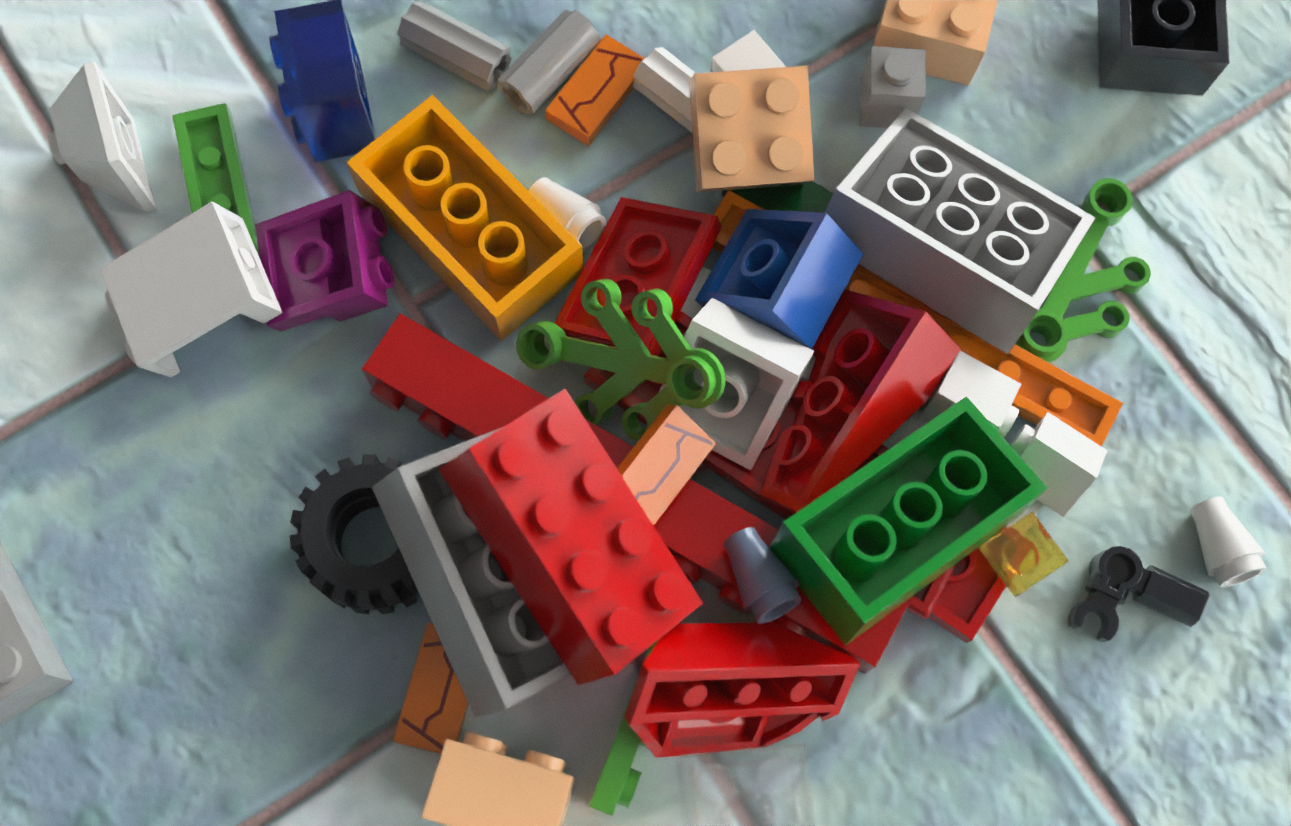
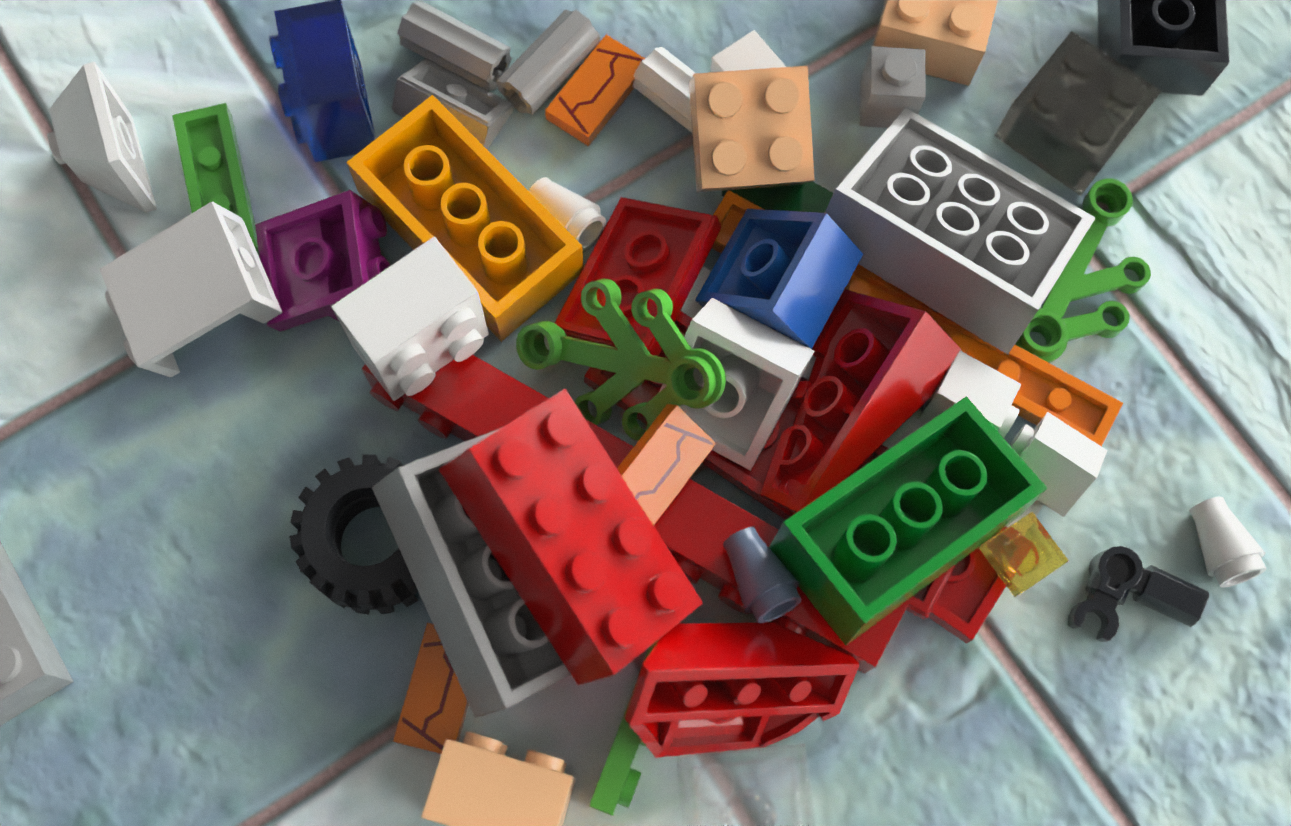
none -> white brick [331,236,489,401]
none -> light grey slope [392,59,514,149]
none -> clear smoke brick [994,31,1162,196]

